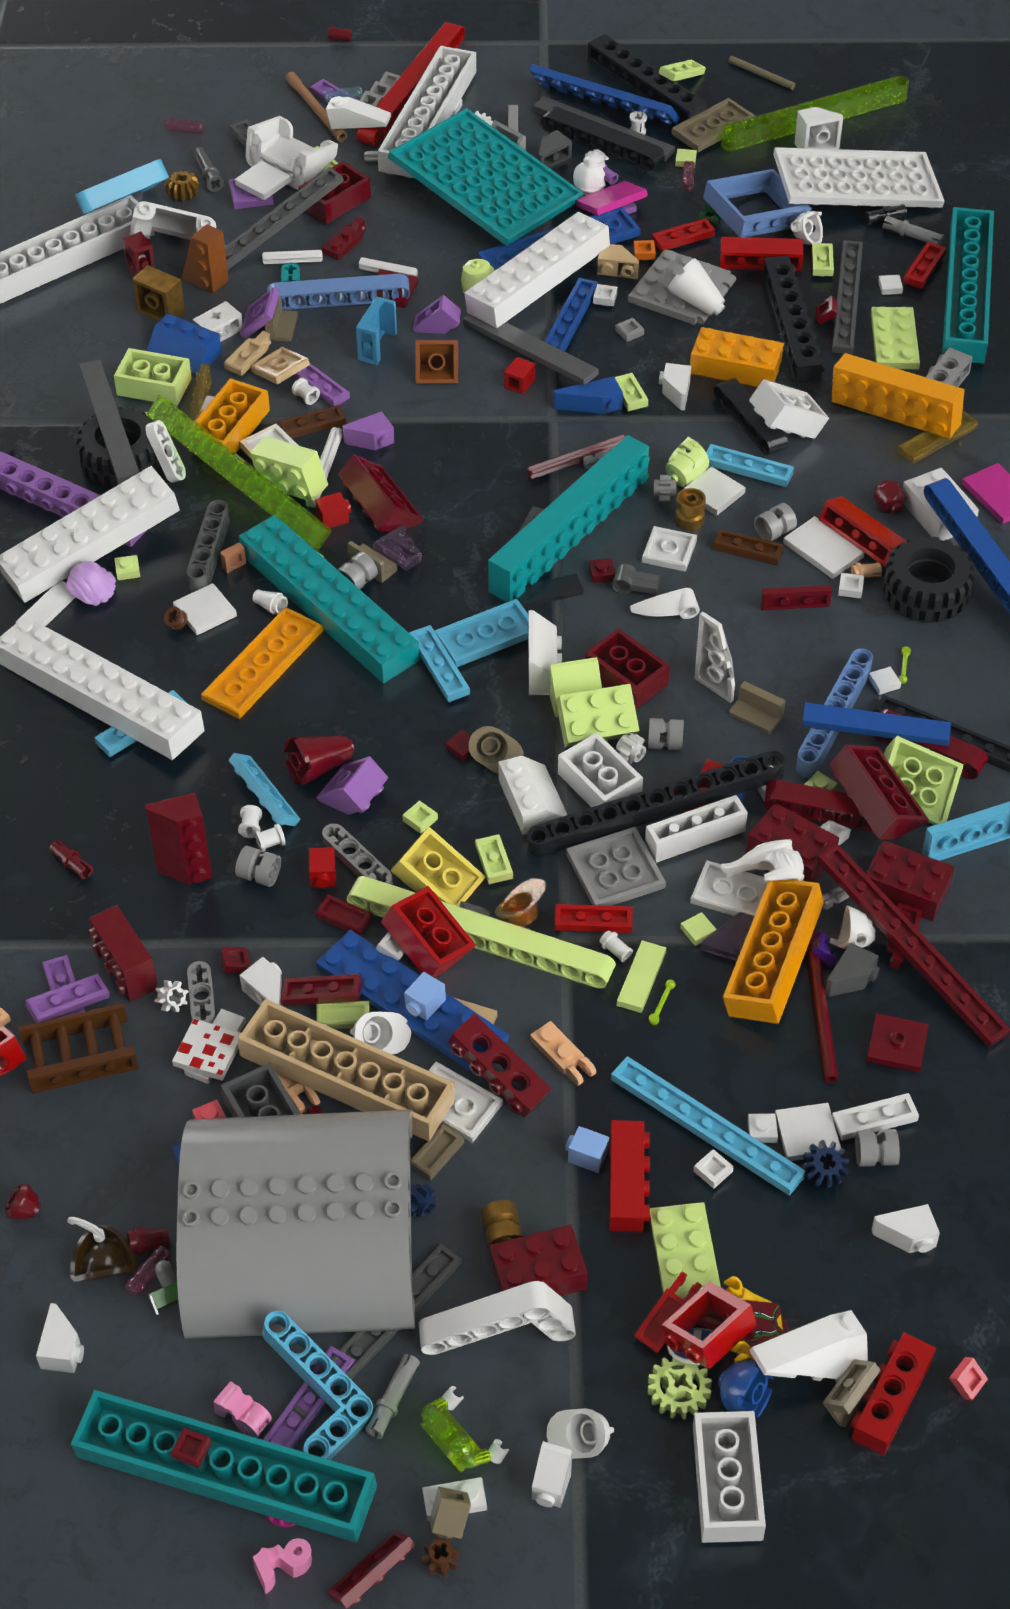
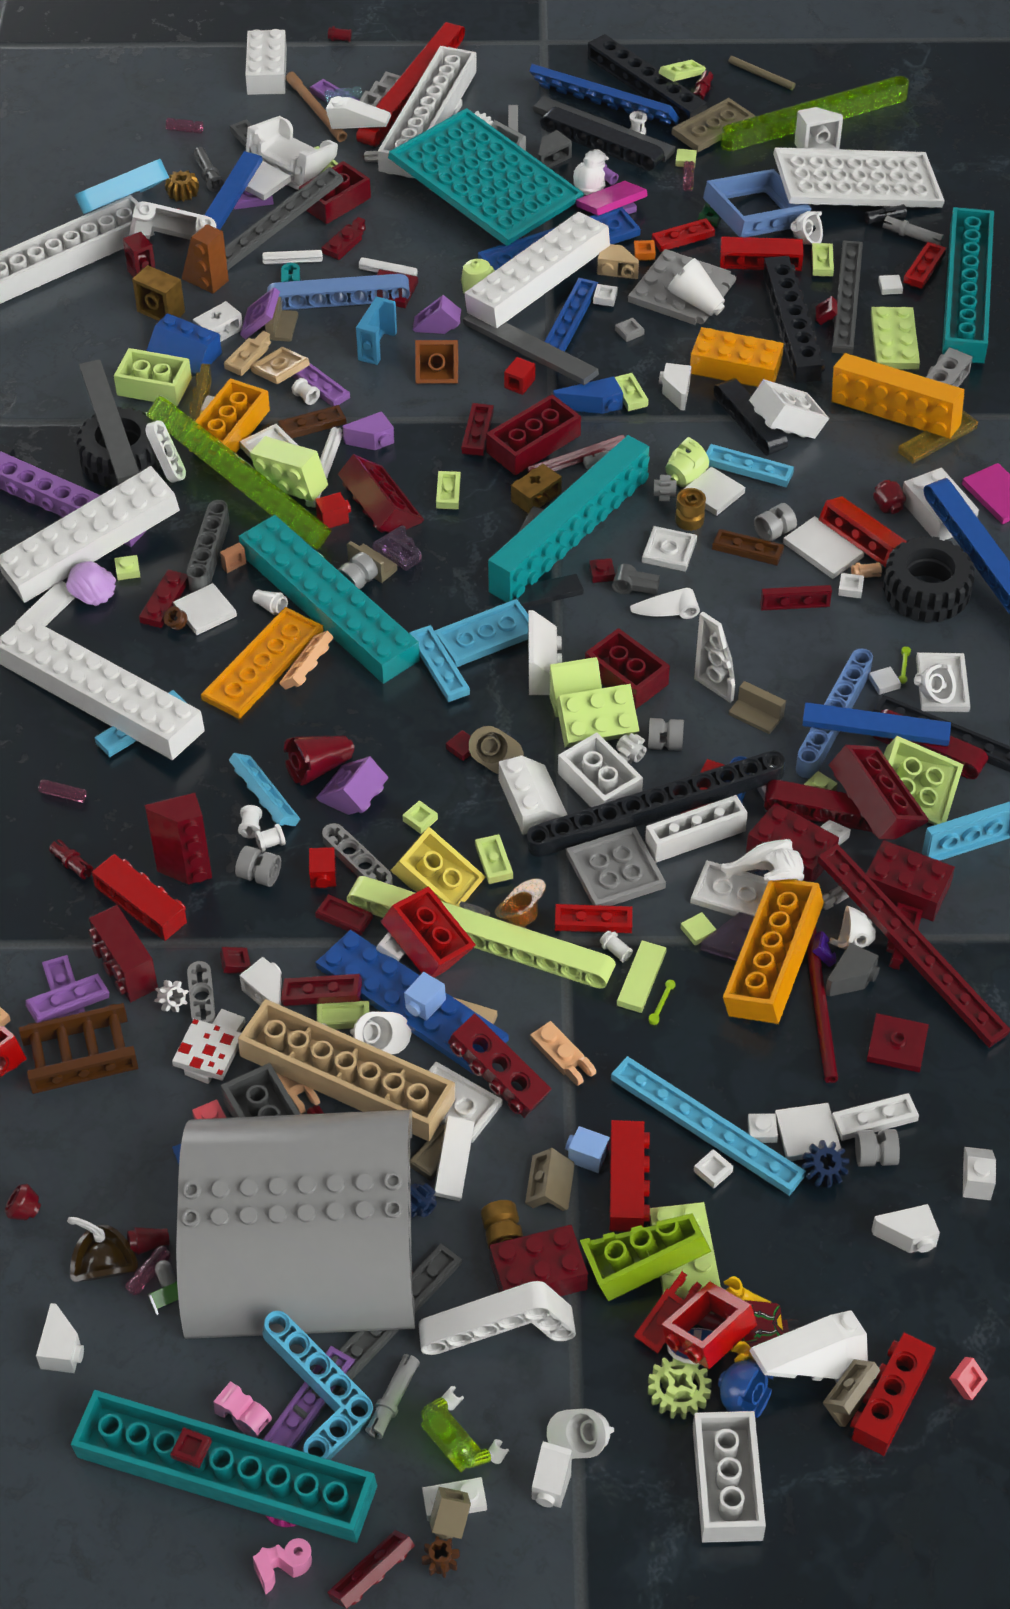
none -> clear pink axle [38,779,87,803]
none -> red brick [92,854,187,941]
none -> dark red plate [139,569,188,628]
none -> blue tile [204,151,263,230]
none -> white brick [245,29,287,95]
none -> light nougat plate [279,630,333,690]
none -> white tile [434,1115,475,1201]
none -> yellowish green plate [436,471,461,509]
none -> dark red plate [462,403,494,456]
none -> dark red brick [486,394,581,475]
none -> pearl gold brick [511,464,562,514]
none -> dark tan panel [525,1148,575,1211]
none -> lime wedge [580,1213,712,1301]
none -> dark red pin [693,71,713,100]
none -> white helmet [914,664,956,703]
none -> white tile [916,652,970,712]
none -> white slope [963,1147,996,1200]

